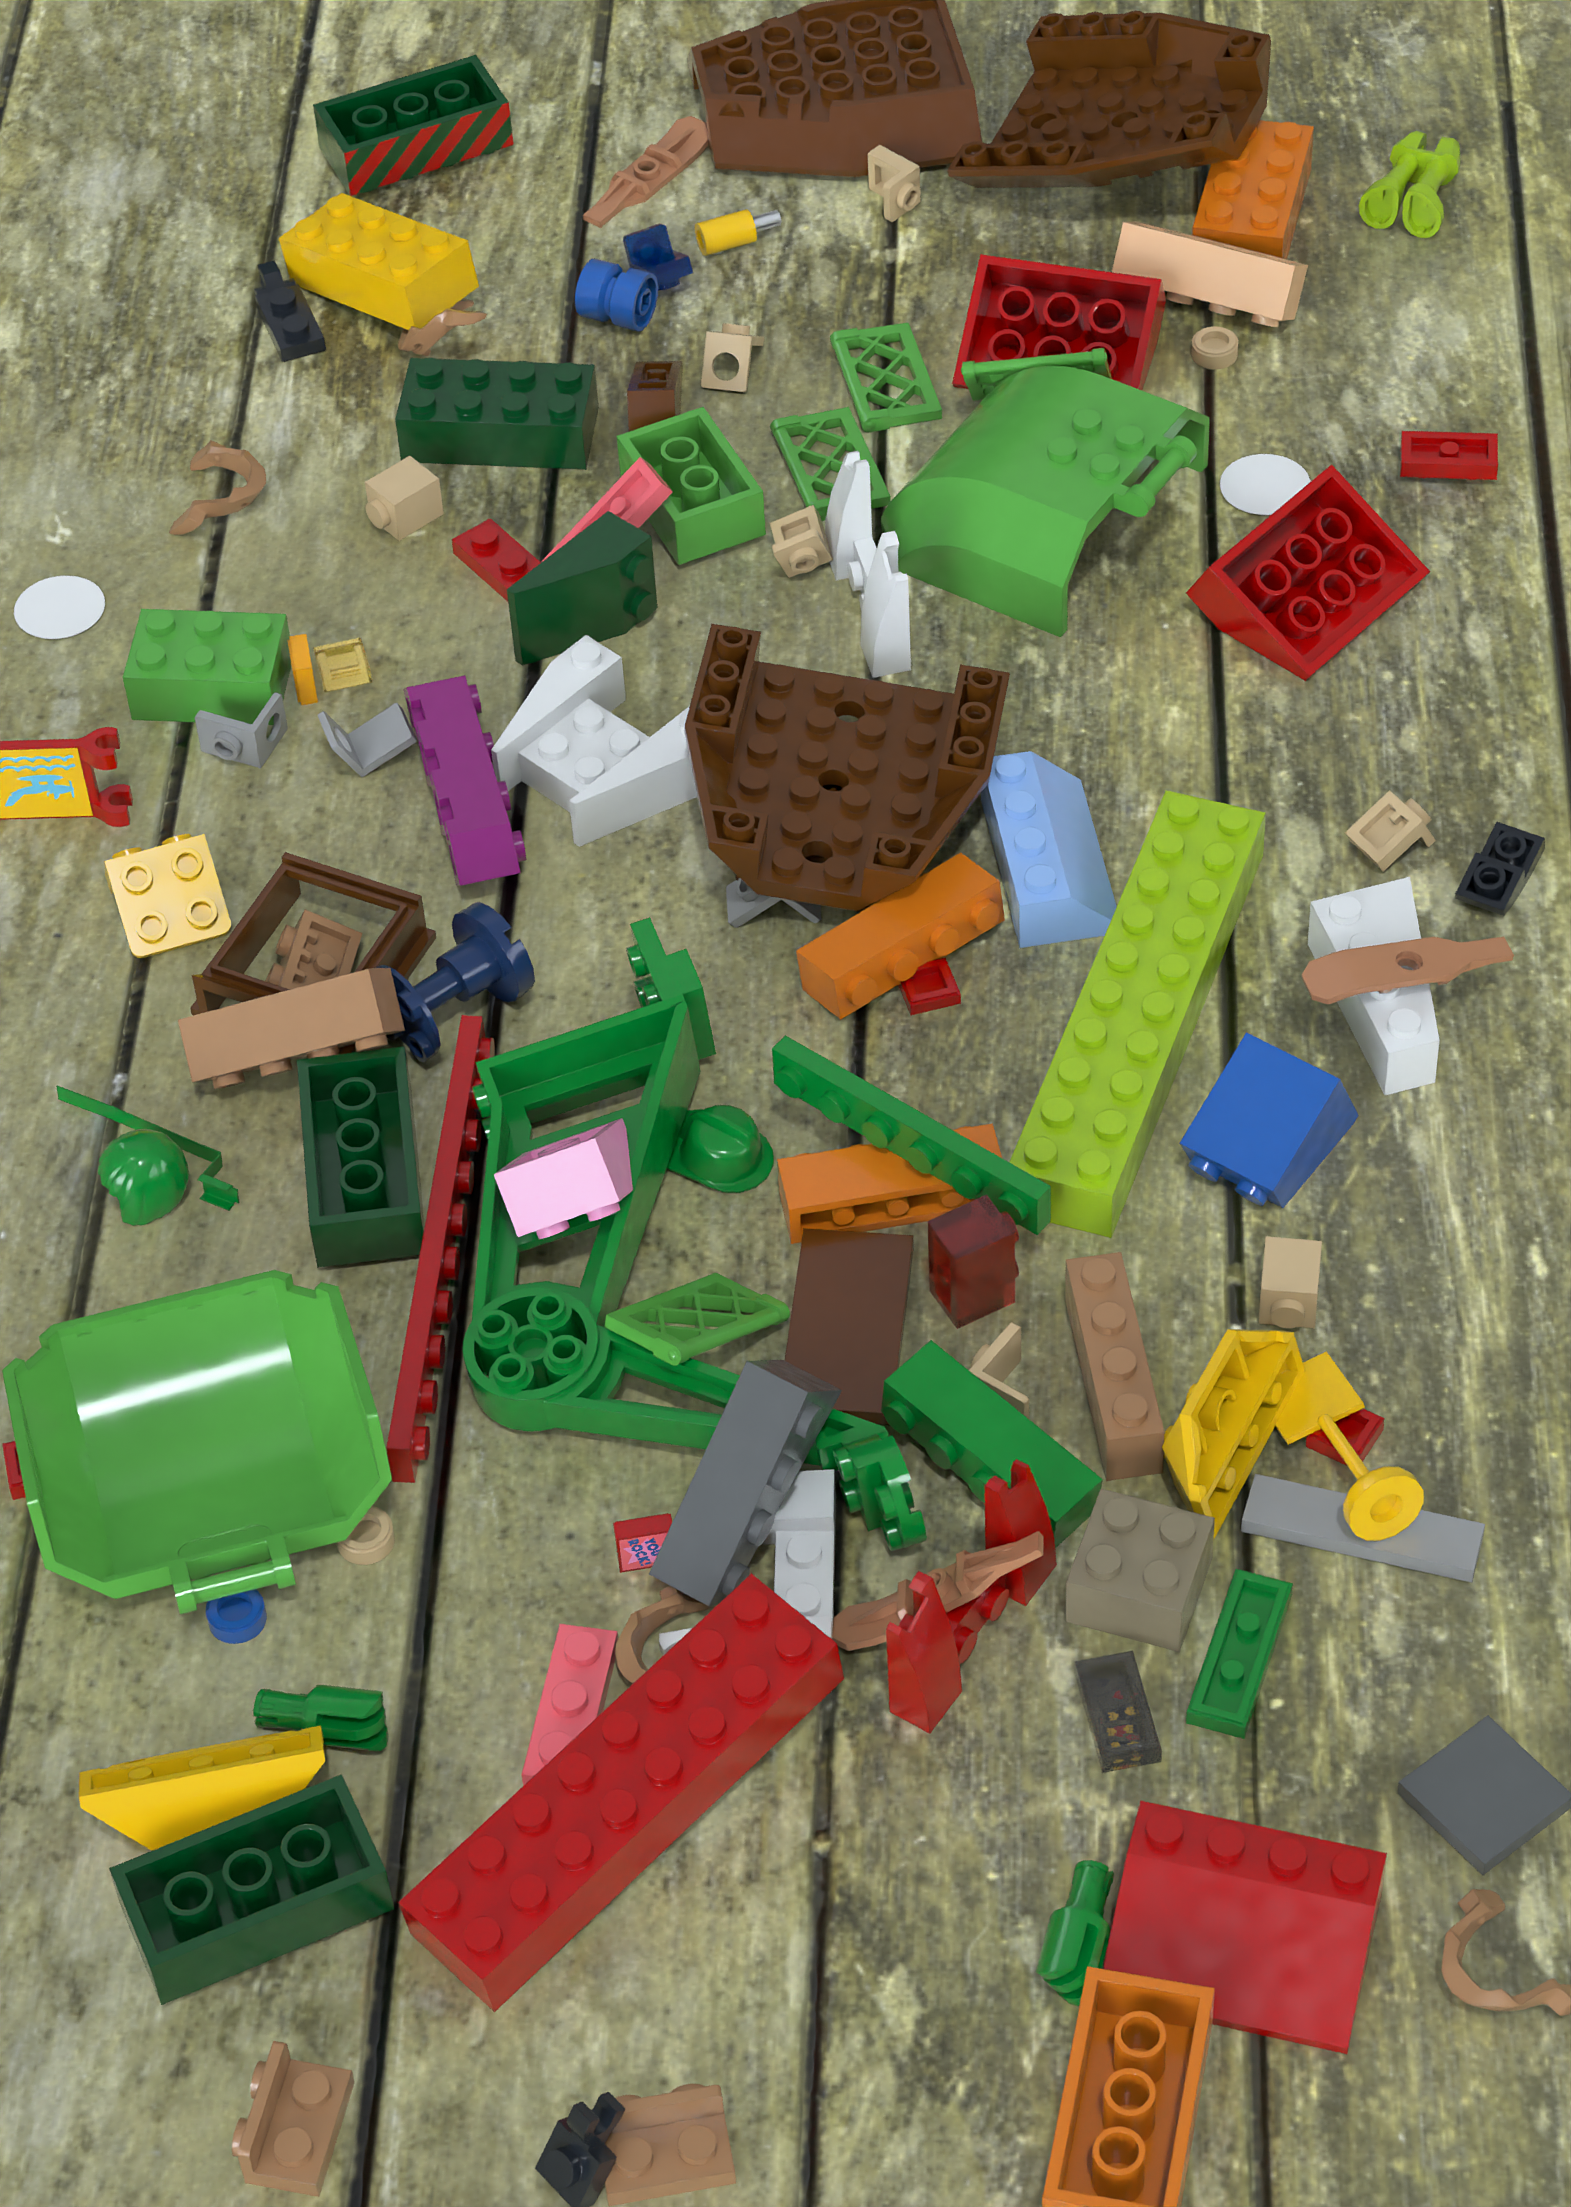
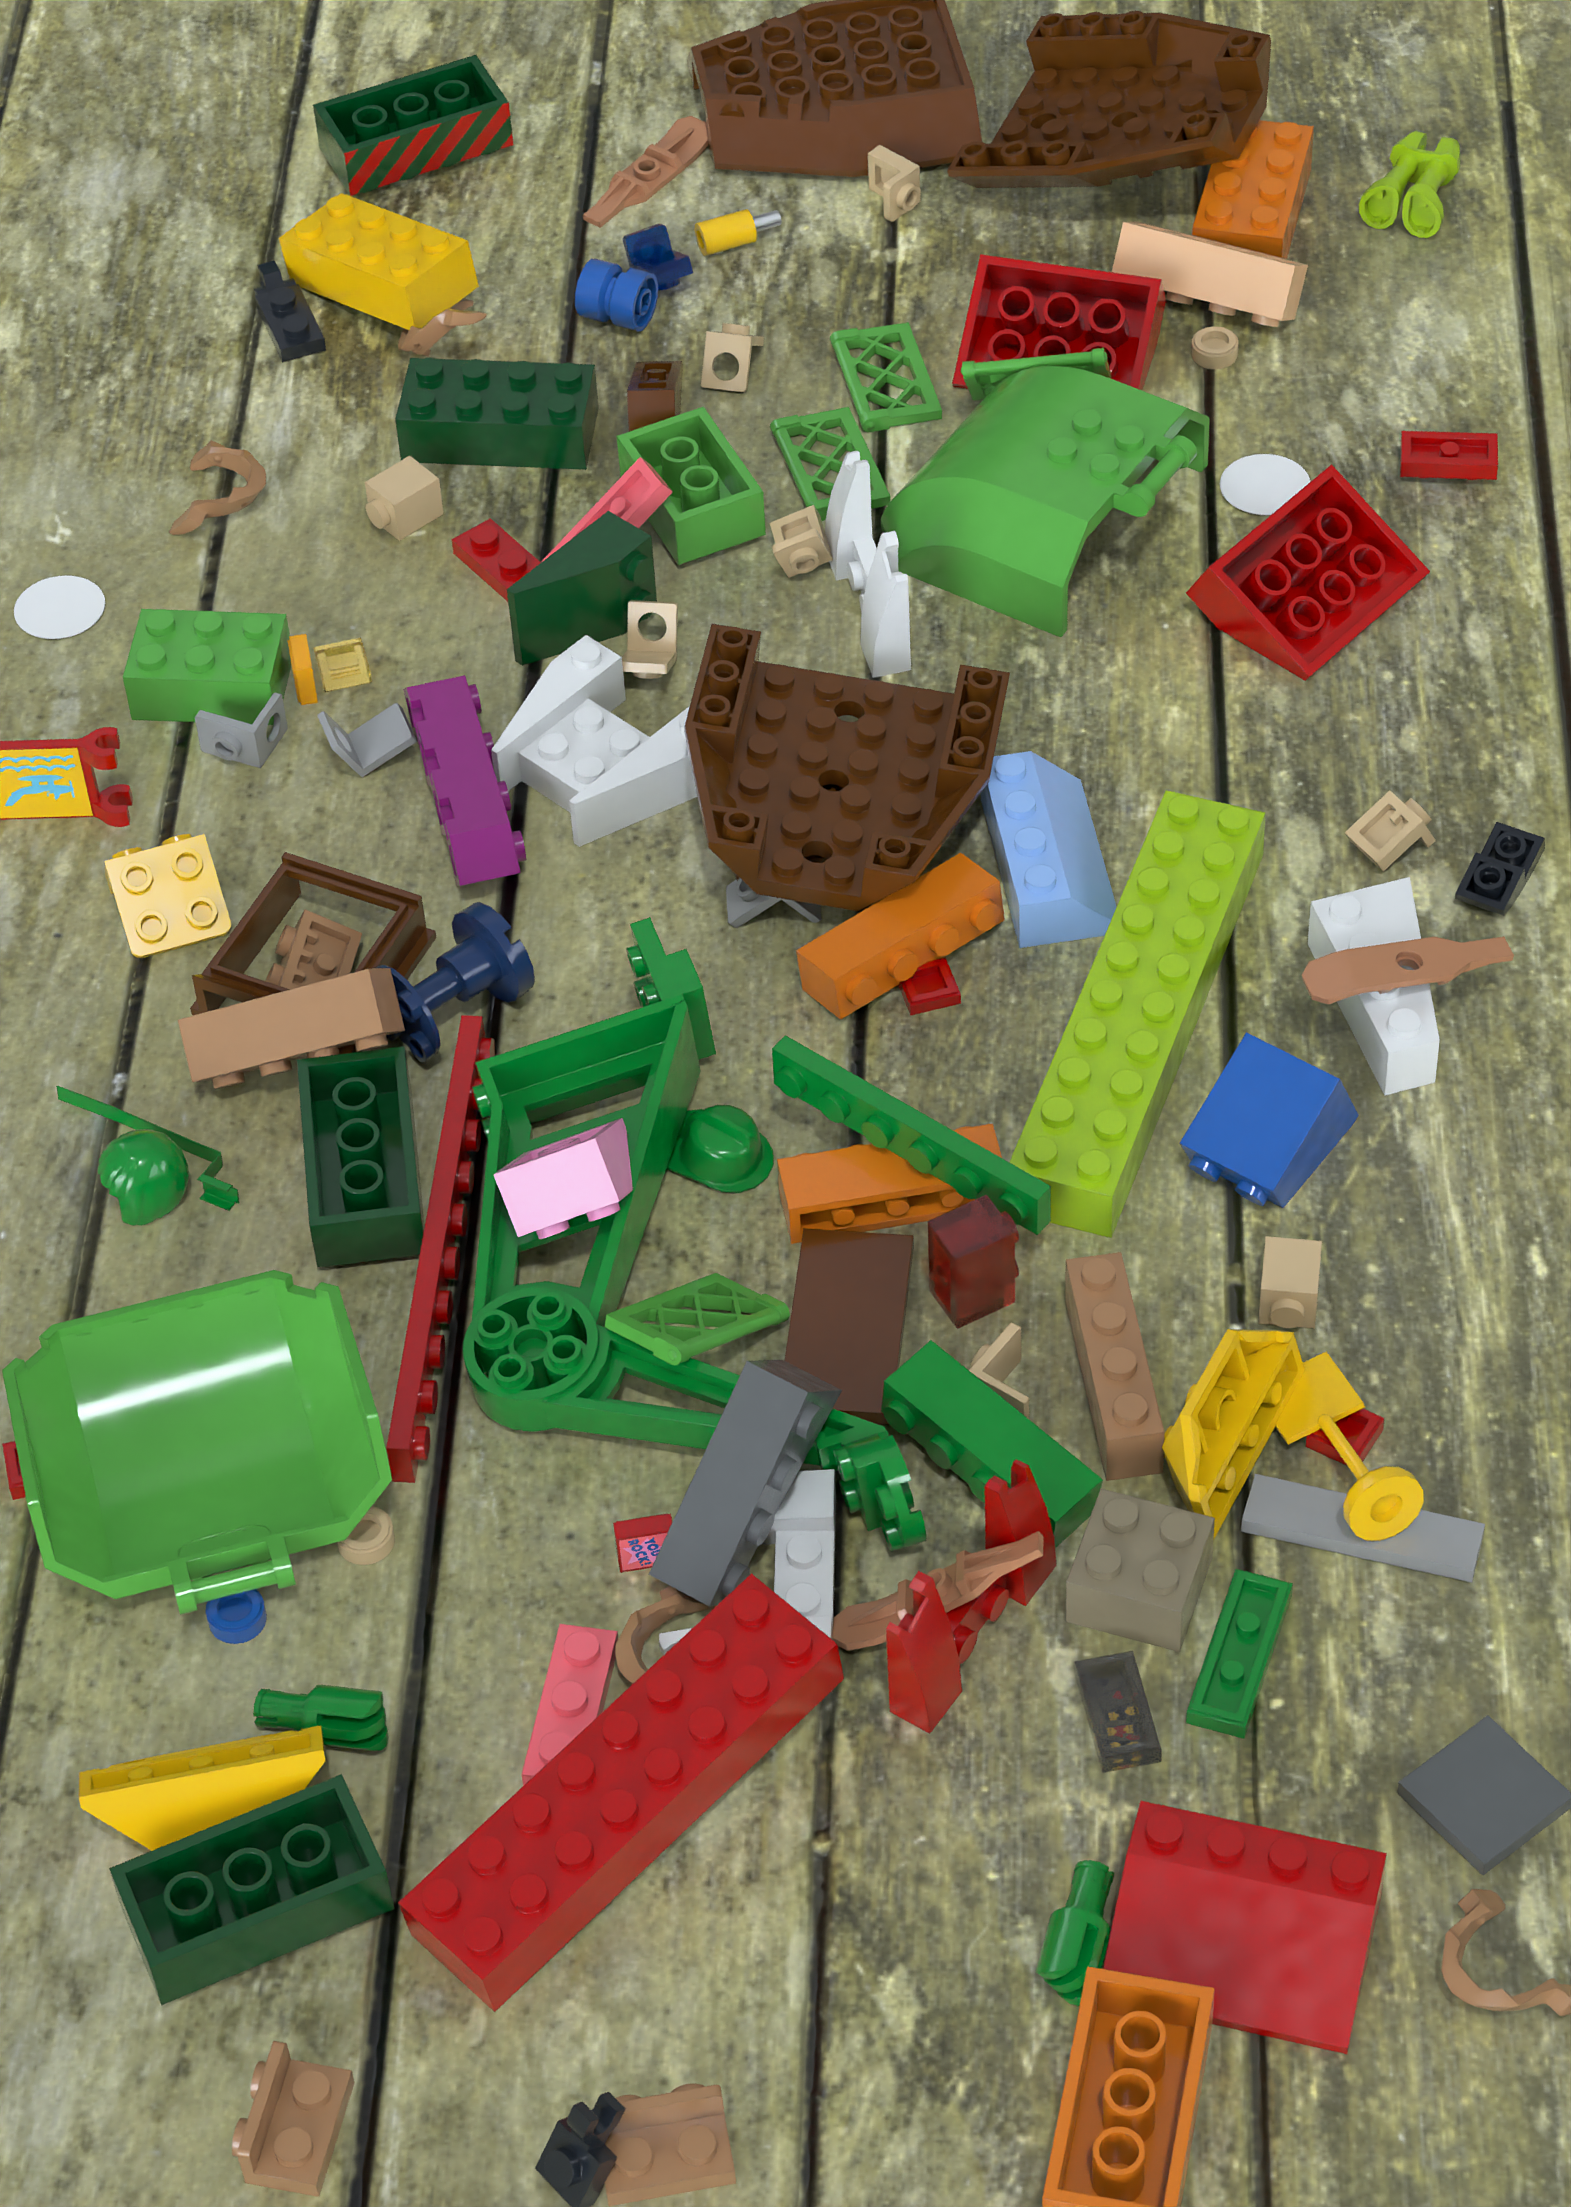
none -> tan bracket [622,600,678,679]

